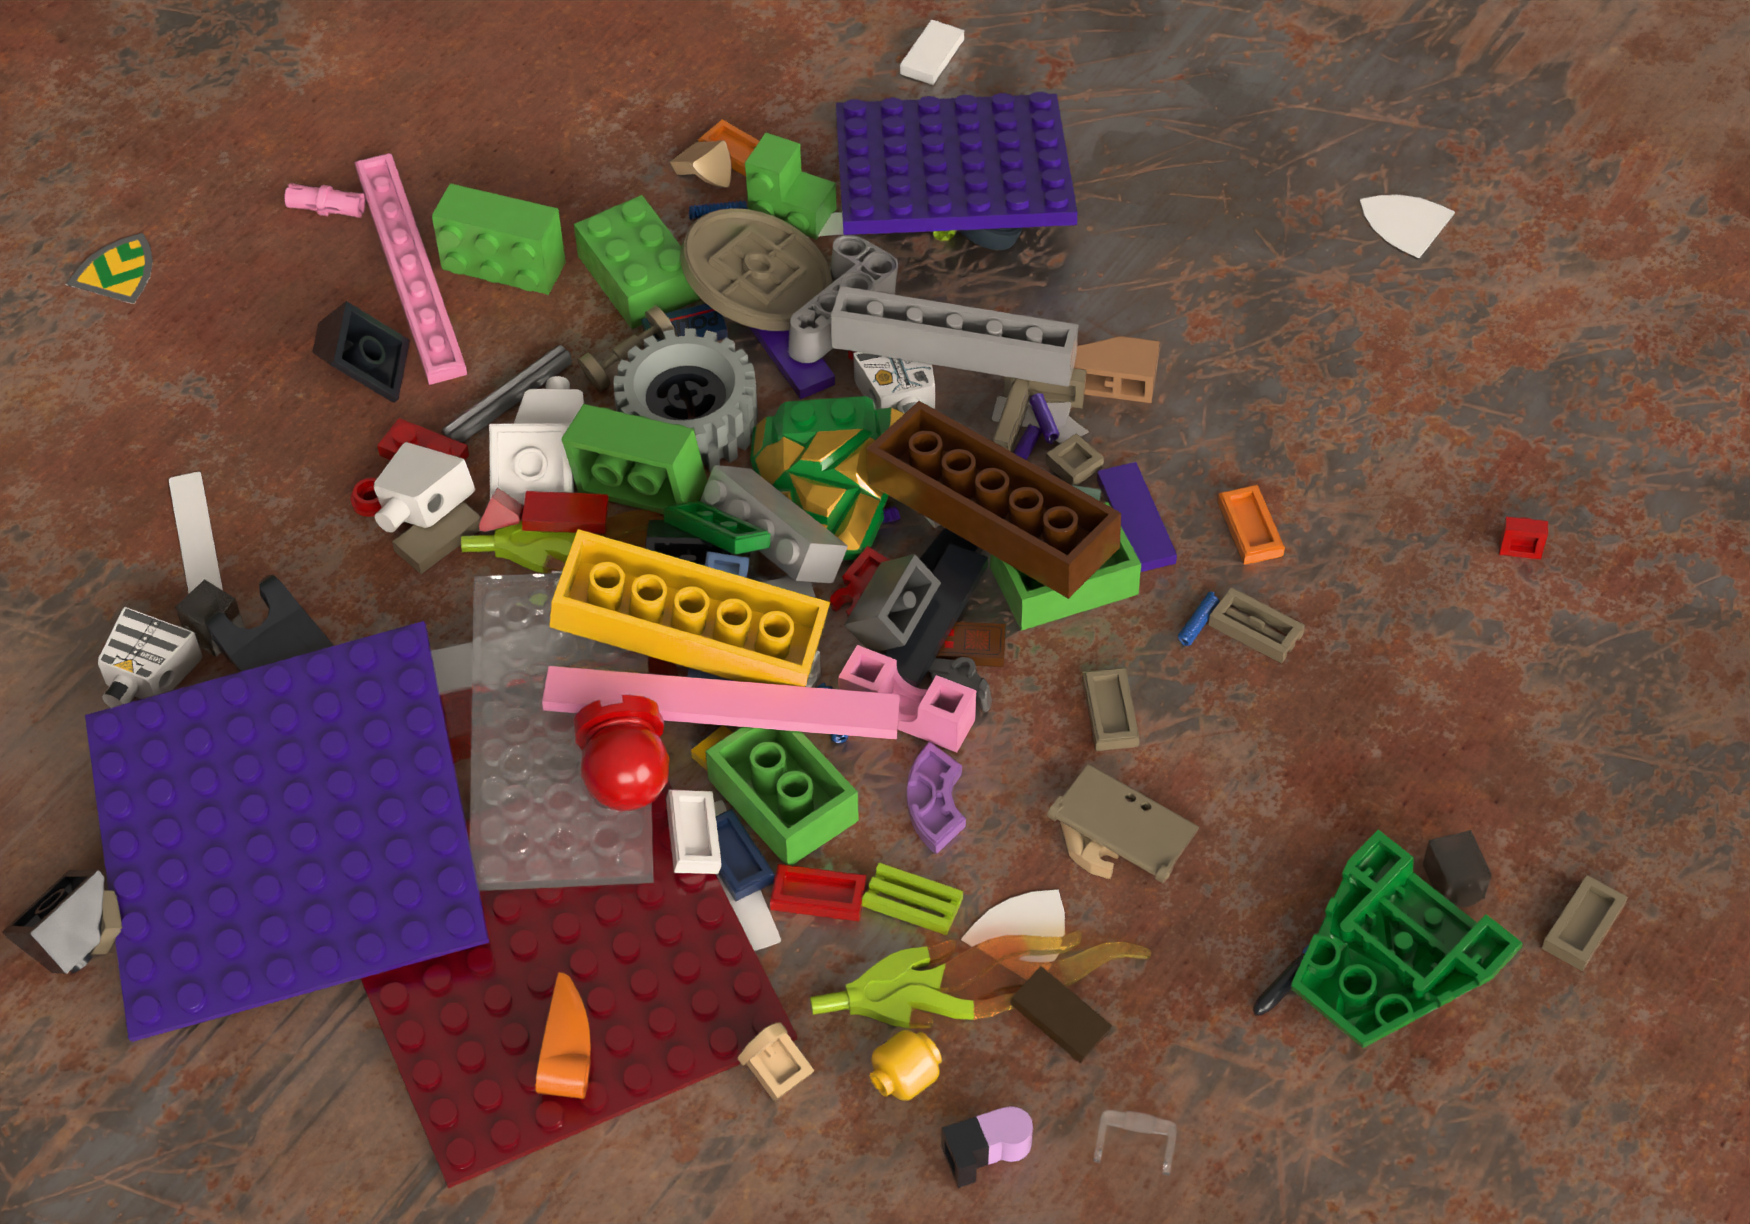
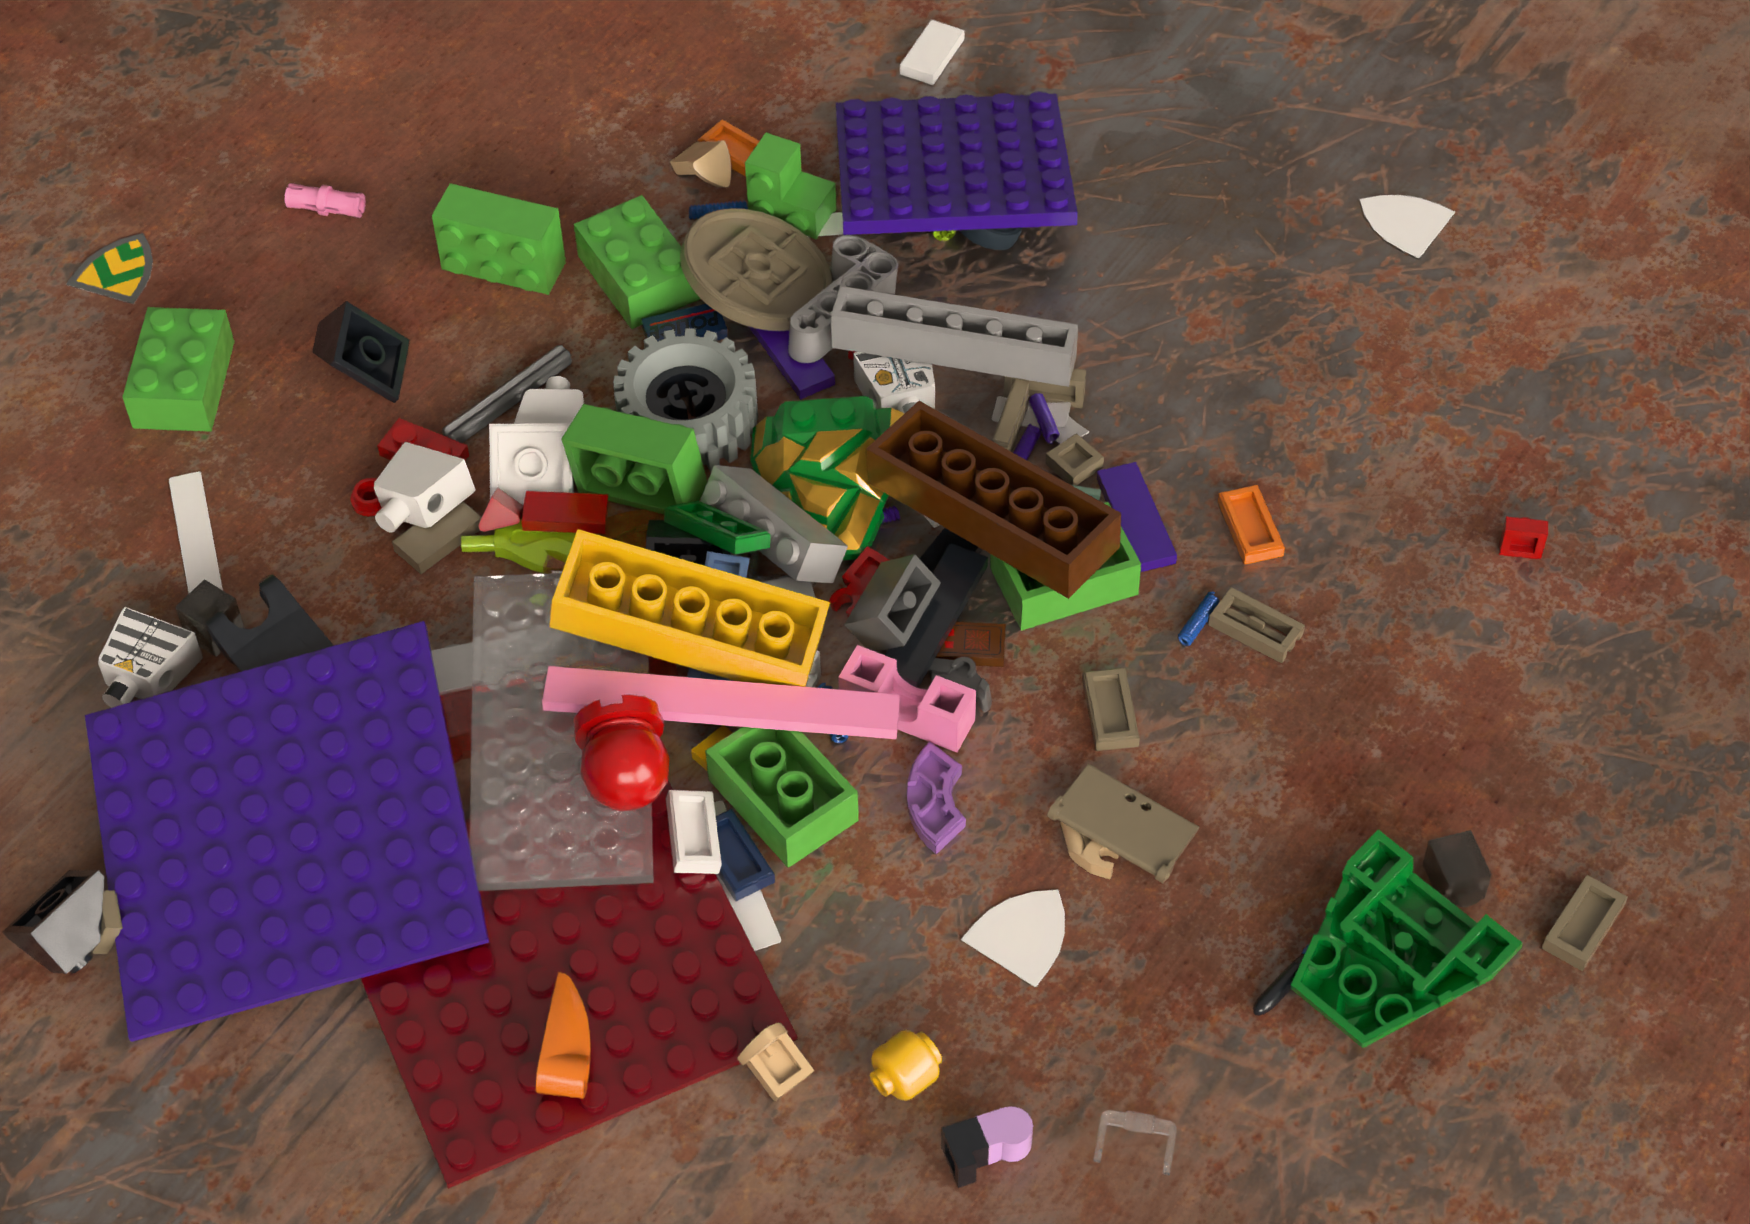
bright pink tile [355,153,467,385] -> none
dark tan wheel [577,305,678,392] -> none
red tile [770,864,867,922] -> none
piece [810,930,1151,1029] -> none
lime tile [862,863,963,936] -> none
dark brown tile [1009,966,1112,1063] -> none
medium nougat slope [1074,336,1160,403] -> none
none -> bright green brick [122,307,235,432]

